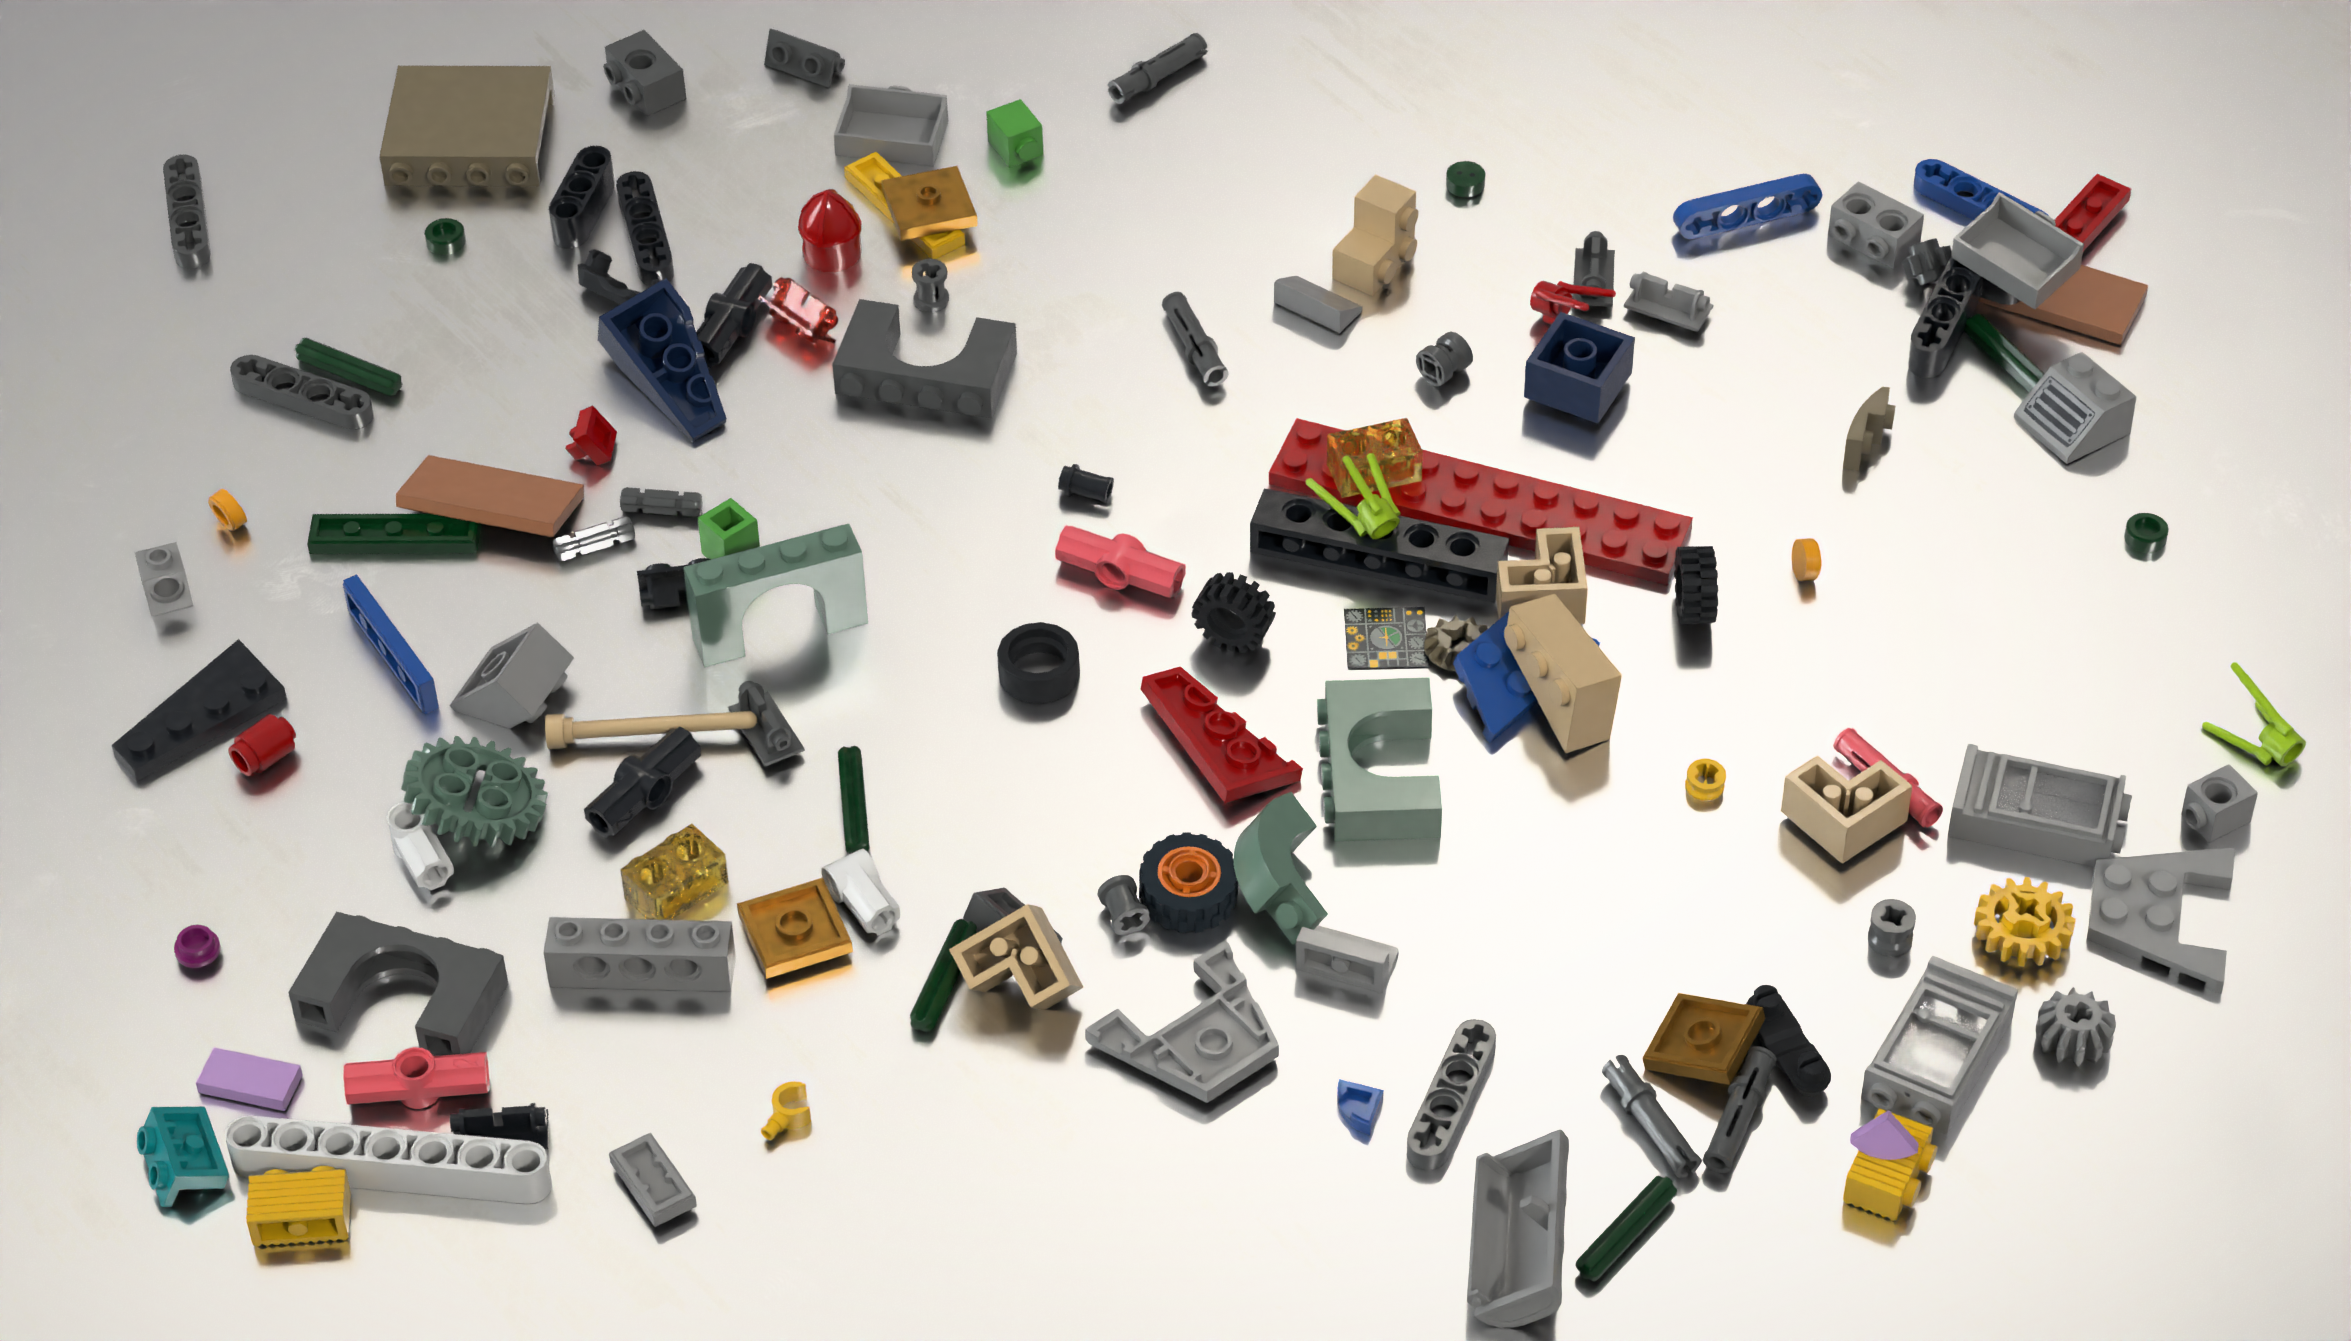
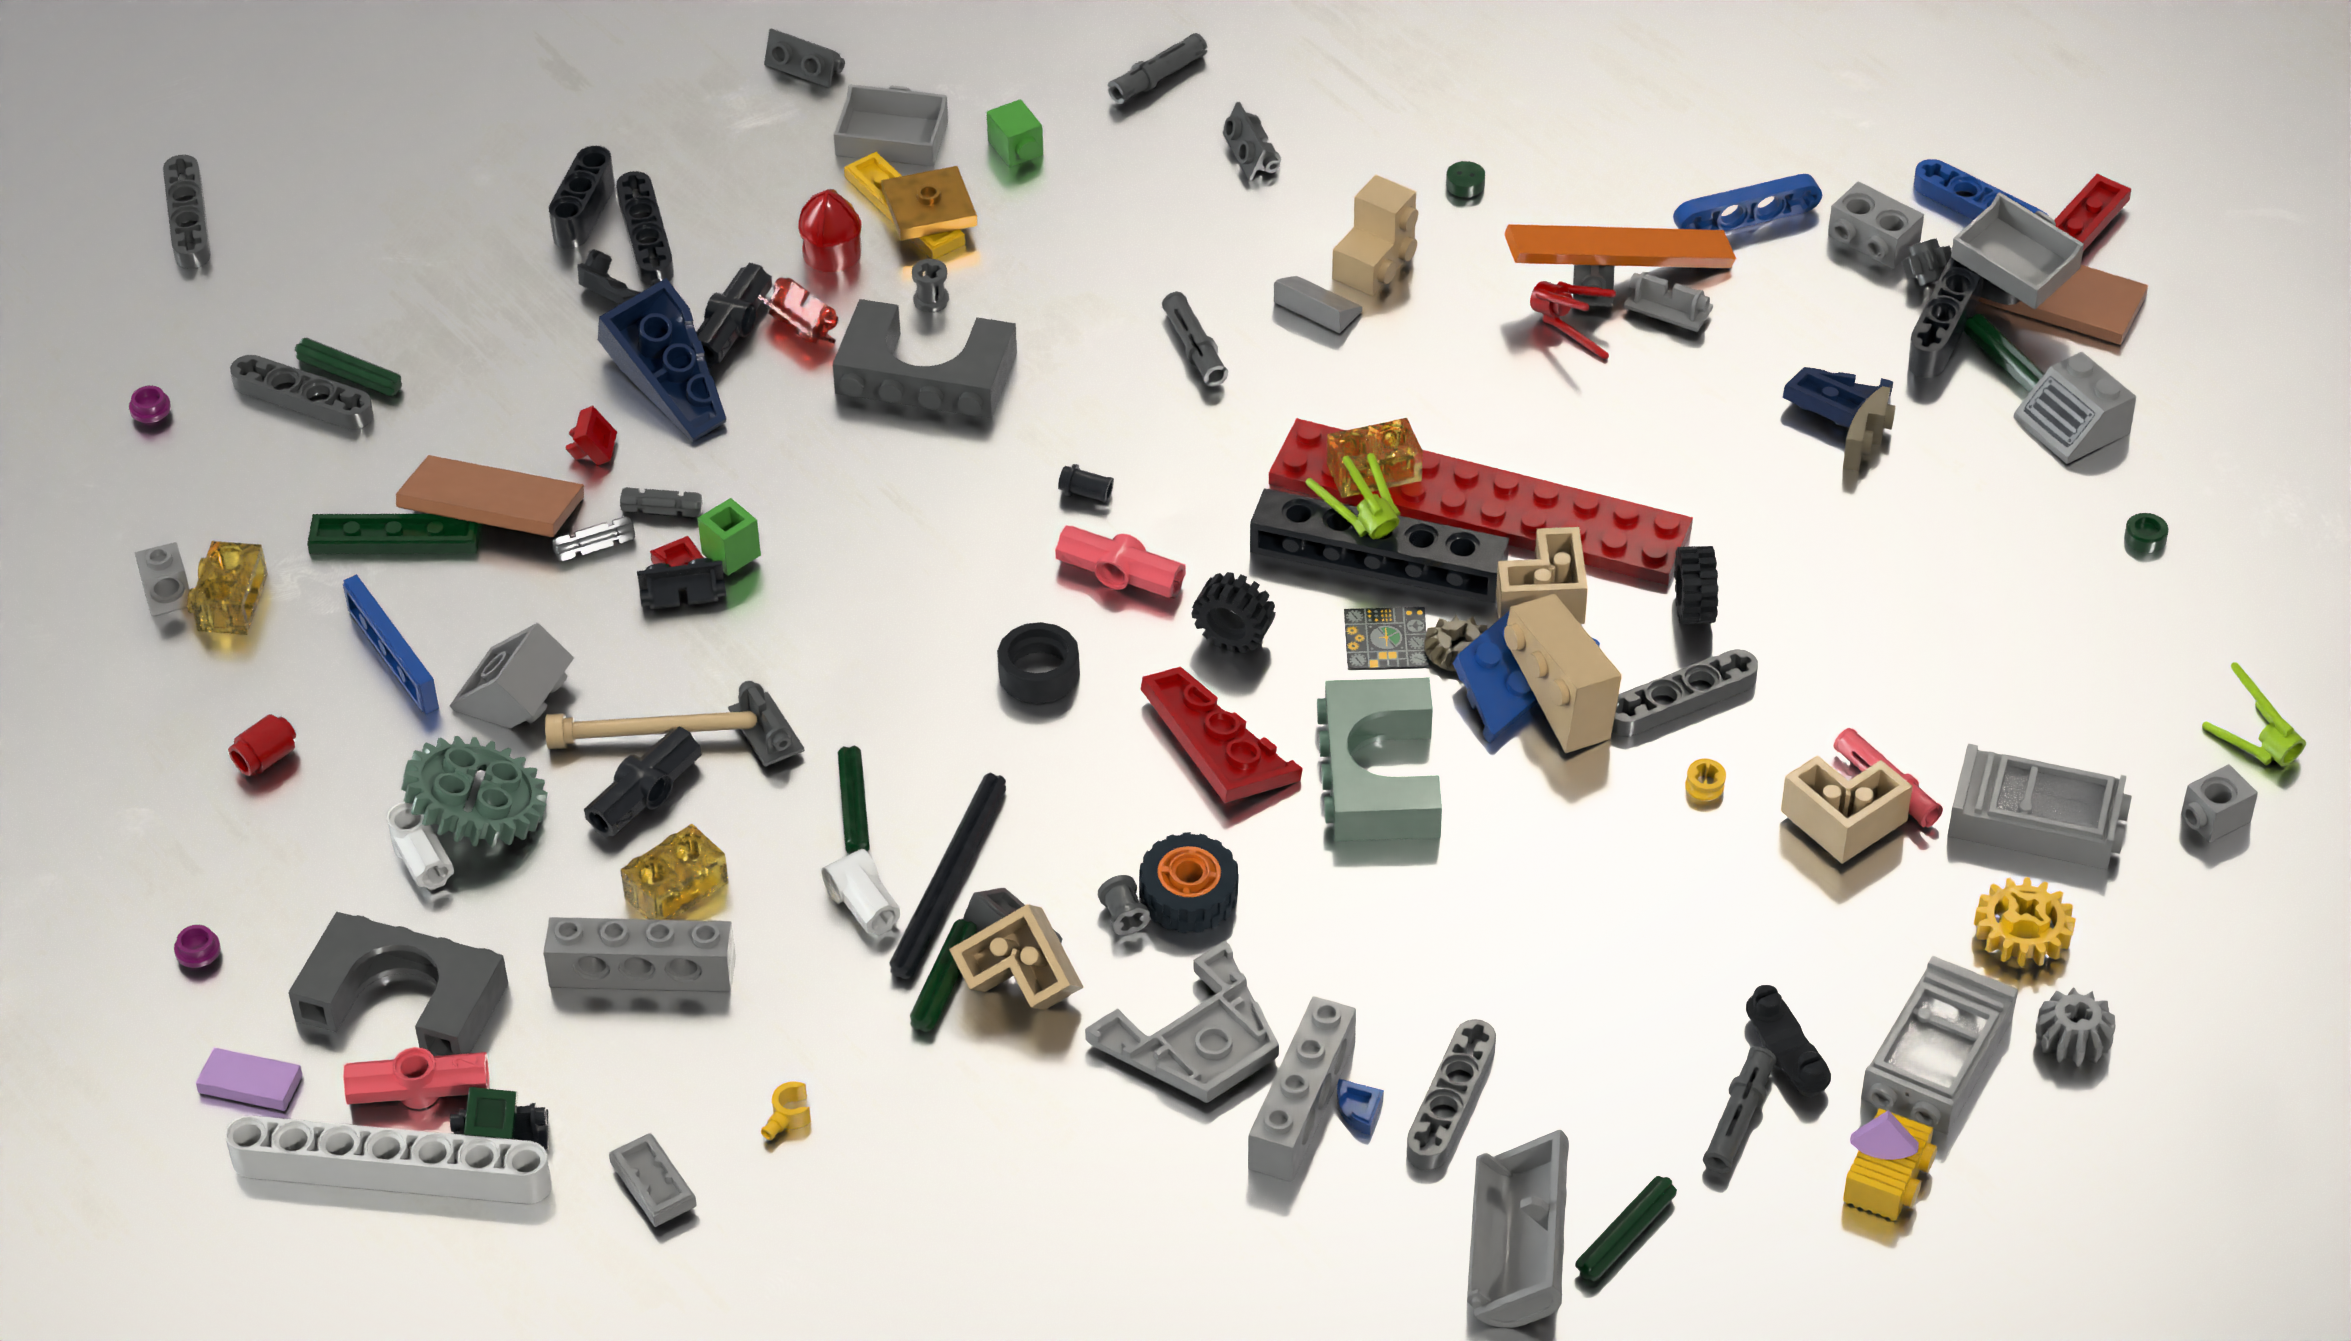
black wing [111,639,287,782] -> none
teal bracket [136,1106,230,1207] -> none
light orange tile [208,489,247,531] -> none
yellow brick [246,1166,351,1247] -> none
dark tan panel [379,65,555,187] -> none
dark green tile [425,218,466,255] -> none
dark grey brick [604,30,687,116] -> none
sand green arch [683,523,868,668] -> none
pearl gold plate [737,878,853,979] -> none
sand green arch [1233,792,1329,945] -> none
light grey panel [1296,925,1399,993] -> none
dark grey wheel [1416,331,1473,386] -> none
dark blue brick [1524,312,1635,423] -> none
dark grey pin [1601,1054,1702,1178] -> none
pearl gold plate [1642,992,1766,1085] -> none
light orange tile [1791,538,1822,581] -> none
dark grey wheel [1867,898,1917,957] -> none
light grey wing [2086,847,2235,993] -> none
none -> magenta plate [129,385,171,423]
none -> clear yellow brick [187,541,268,635]
none -> dark green tile [464,1087,519,1139]
none -> red tile [650,536,704,567]
none -> black axle [889,772,1006,979]
none -> dark grey hinge [1223,102,1281,180]
none -> light grey brick [1248,995,1356,1183]
none -> orange tile [1504,224,1736,268]
none -> dark grey beam [1612,649,1759,736]
none -> dark blue wing [1782,367,1894,427]

